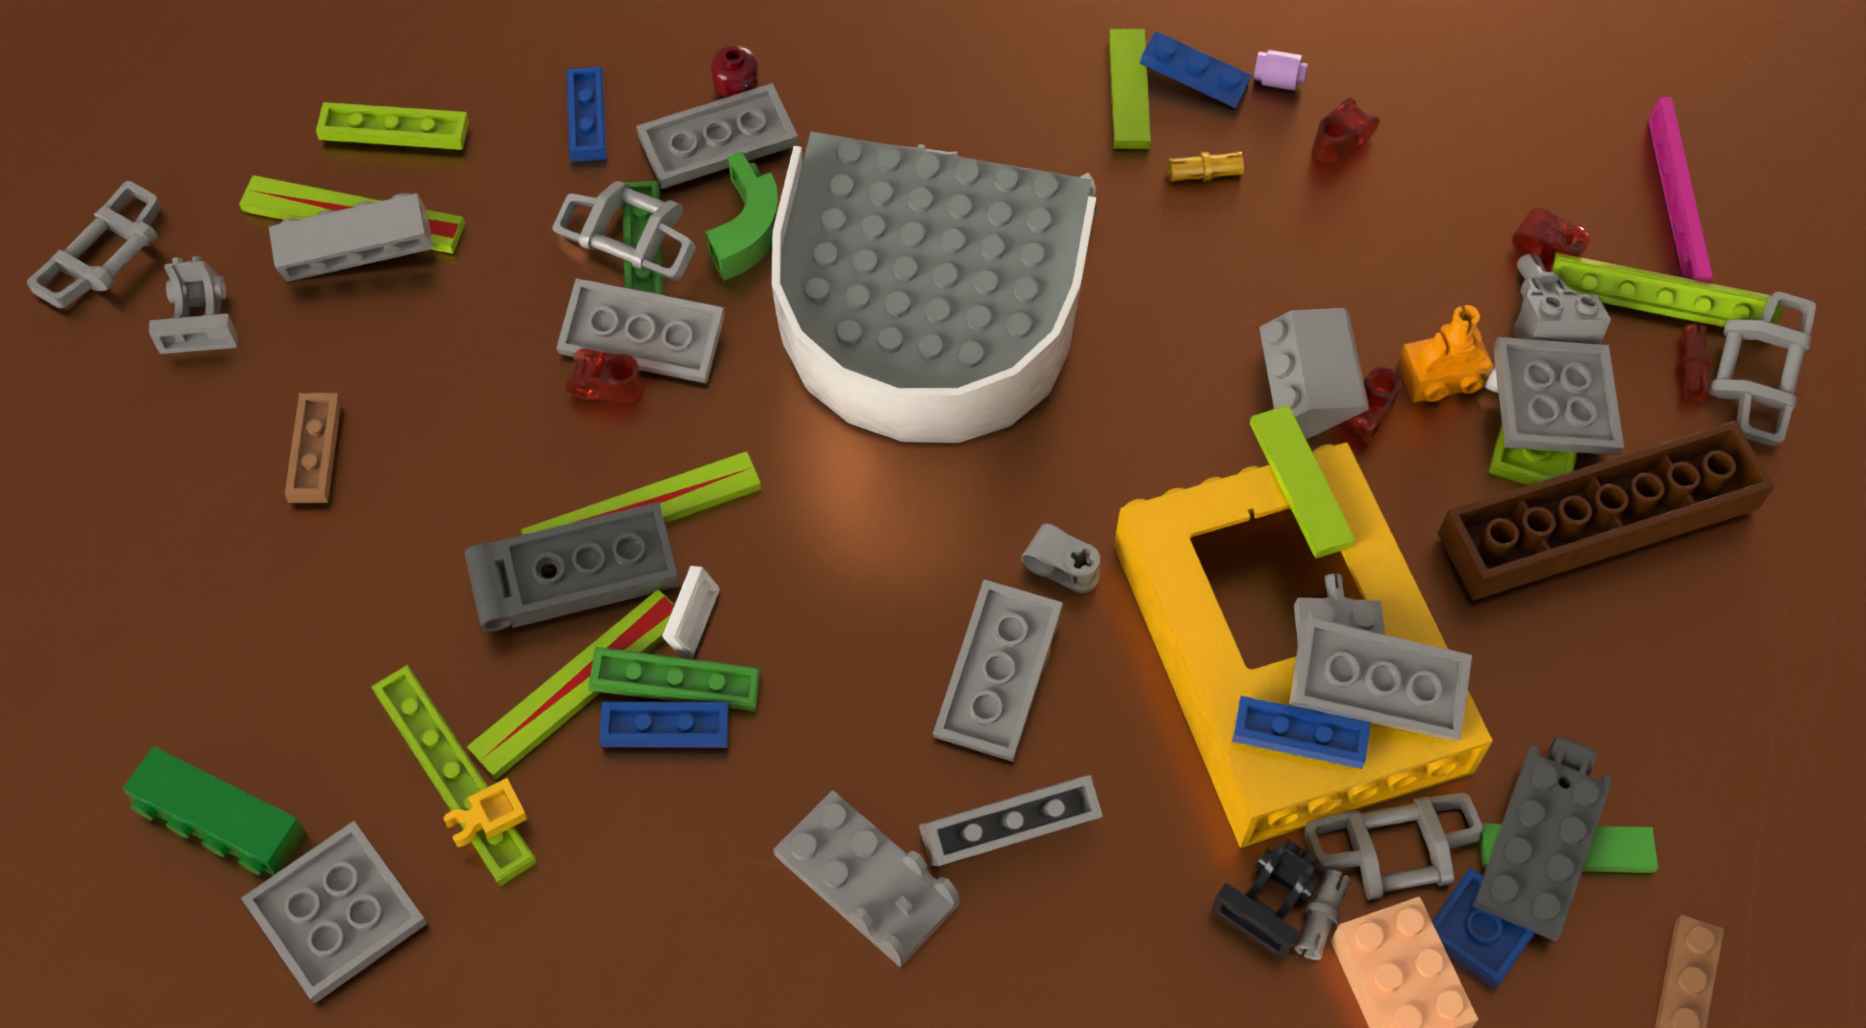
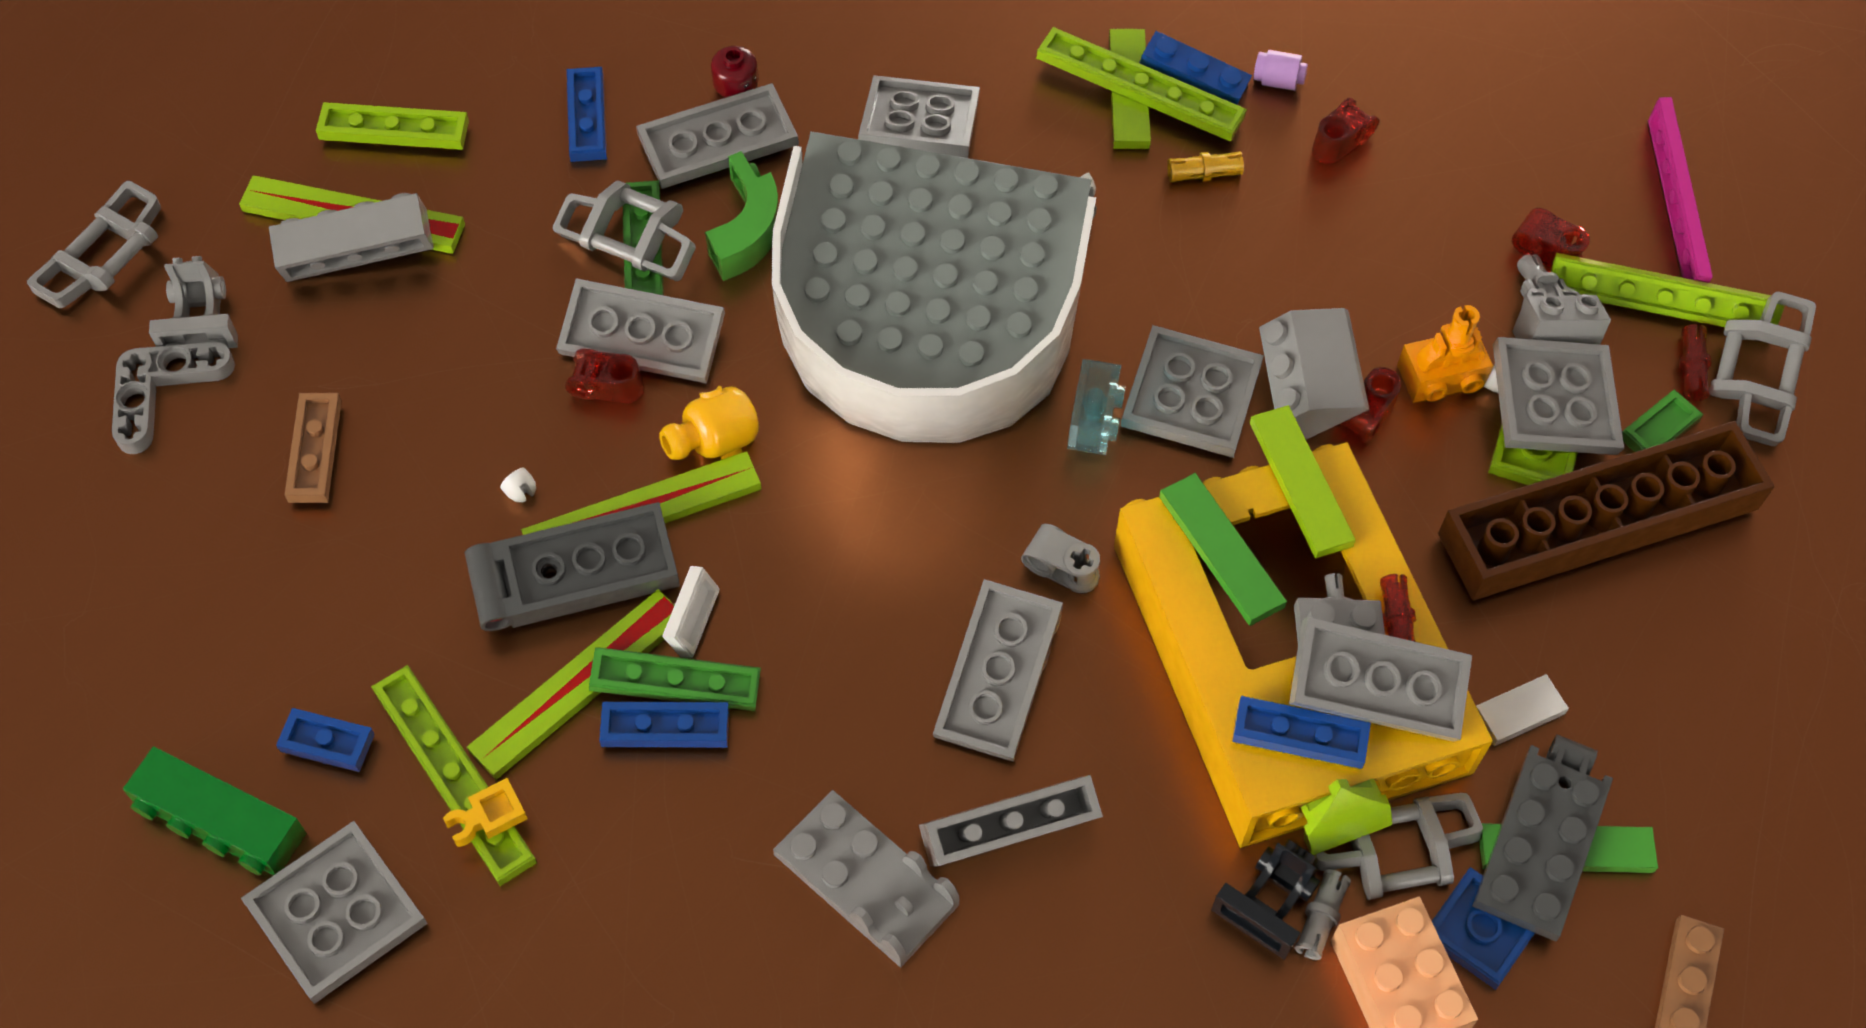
none -> light grey beam [112,342,235,454]
none -> blue plate [276,708,375,772]
none -> white hinge [500,467,536,502]
none -> yellow piece [659,386,759,460]
none -> light grey plate [858,75,980,158]
none -> lime tile [1036,27,1247,142]
none -> clear light blue brick [1067,359,1126,455]
none -> light grey plate [1121,325,1264,458]
none -> bright green tile [1159,473,1287,626]
none -> lime slope [1301,779,1392,855]
none -> clear red pin [1380,574,1417,642]
none -> white tile [1476,674,1569,746]
none -> bright green tile [1622,389,1704,452]

